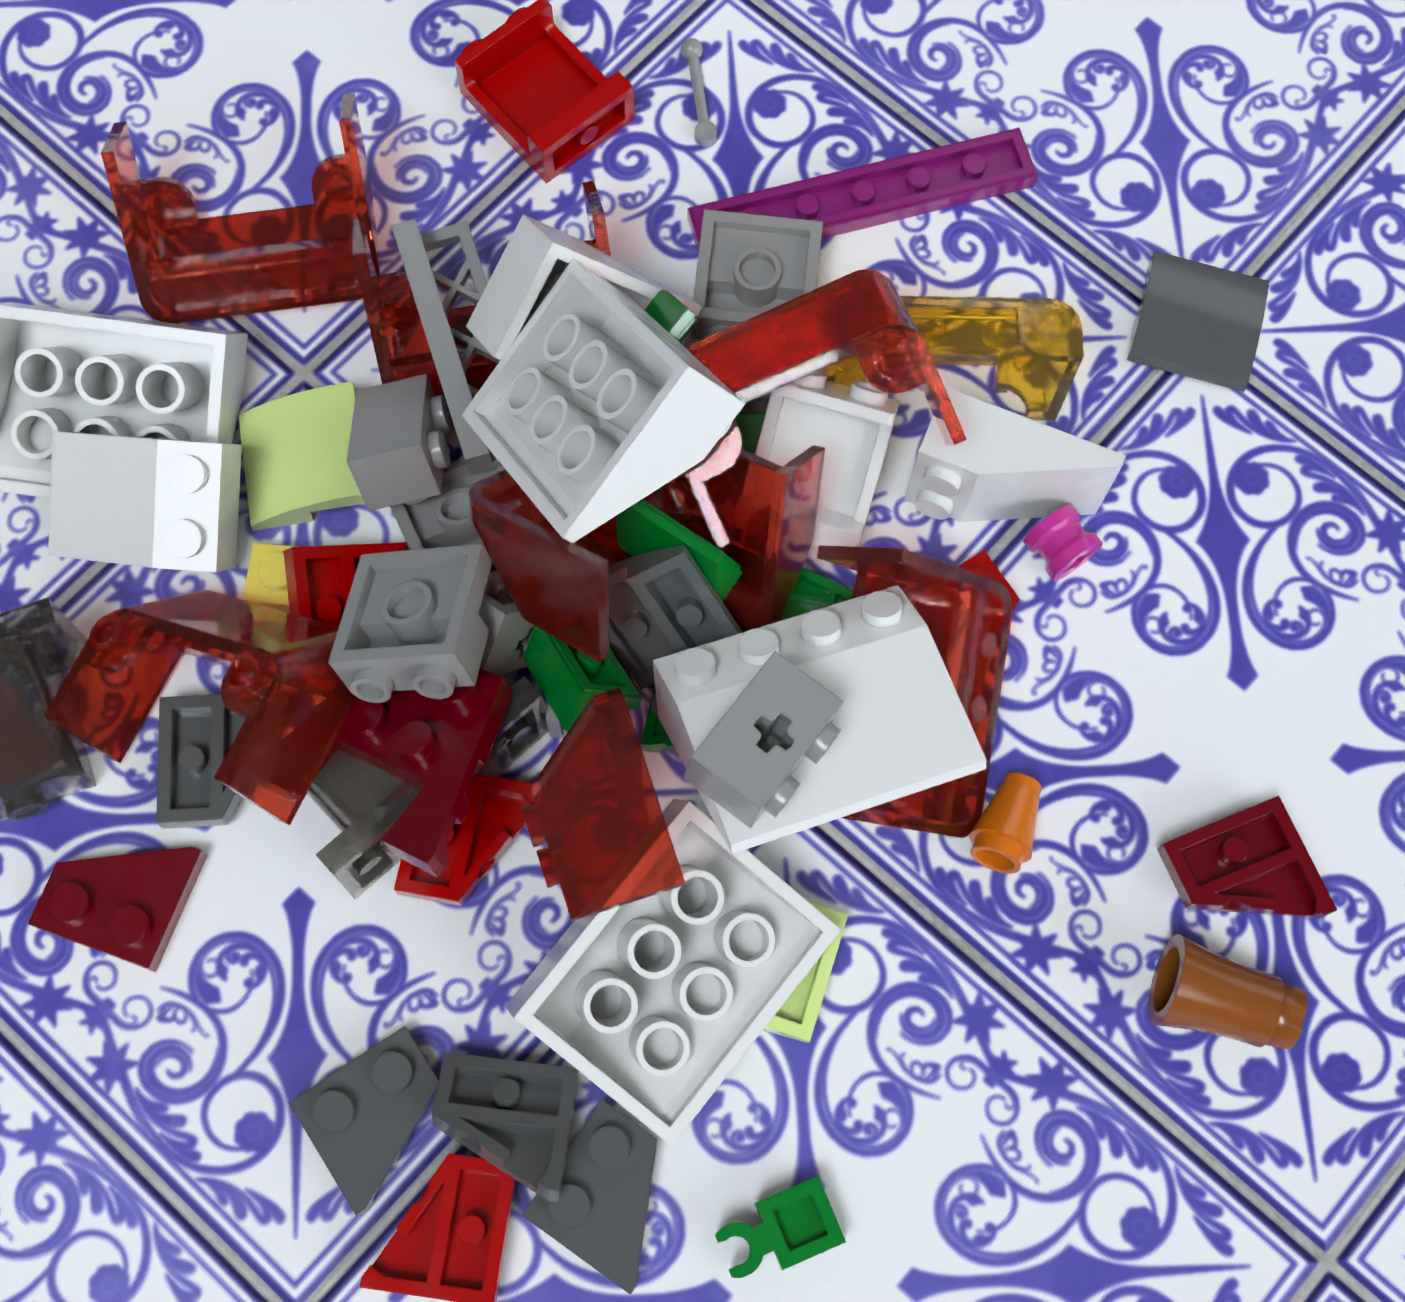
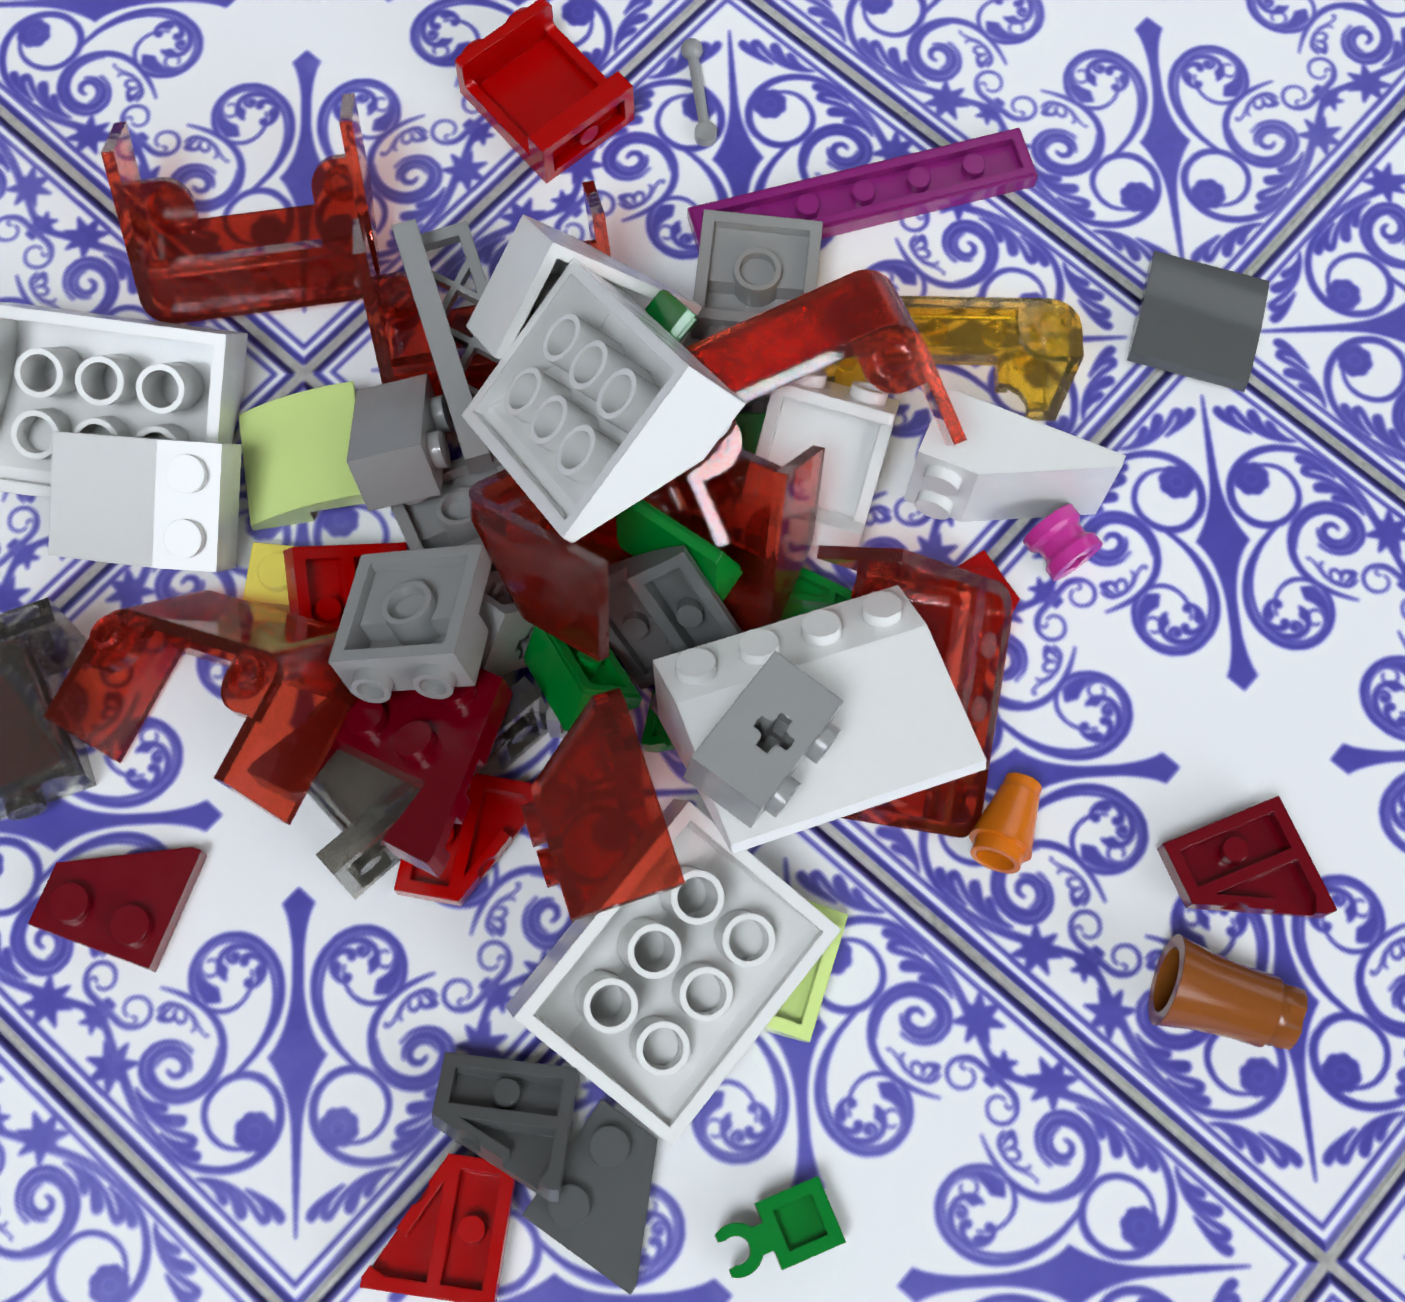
dark grey wing [156,691,289,829] -> none
dark grey wing [289,1026,439,1216] -> none

